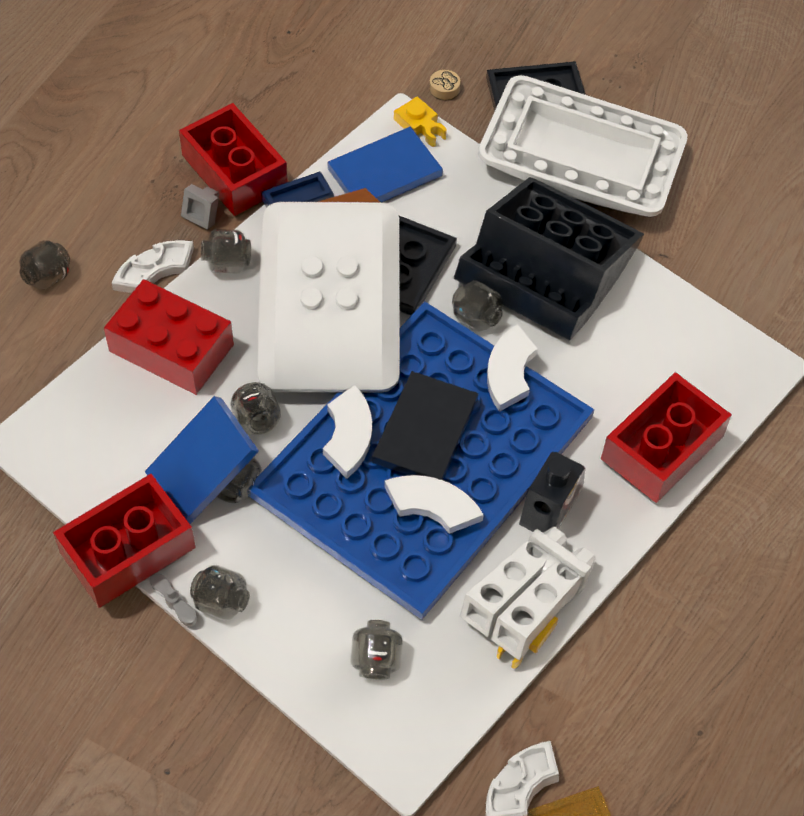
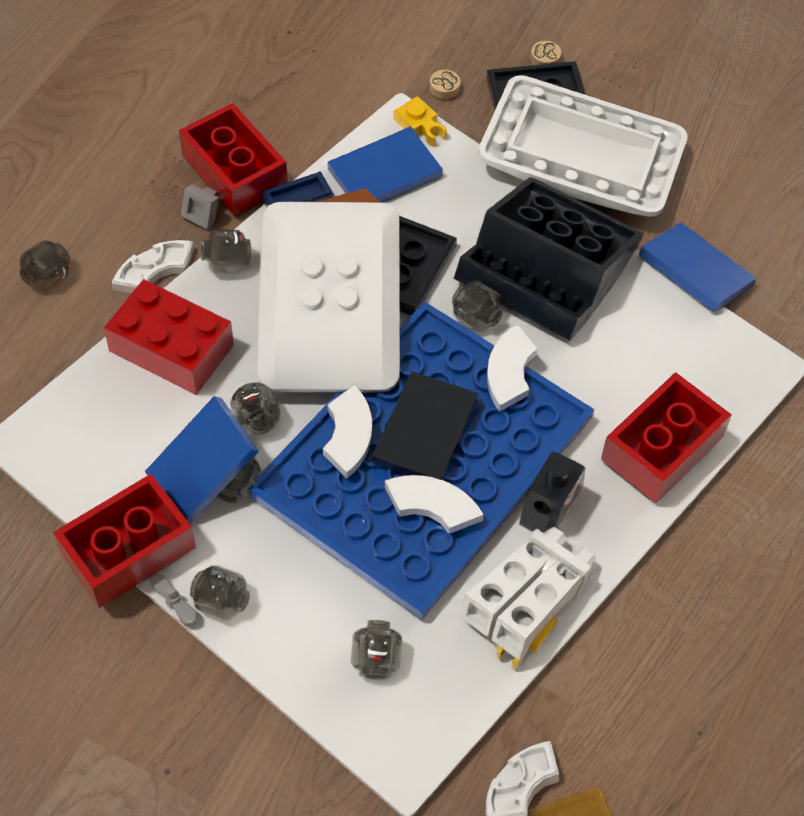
none -> tile [530,41,561,65]
none -> blue tile [638,223,757,312]

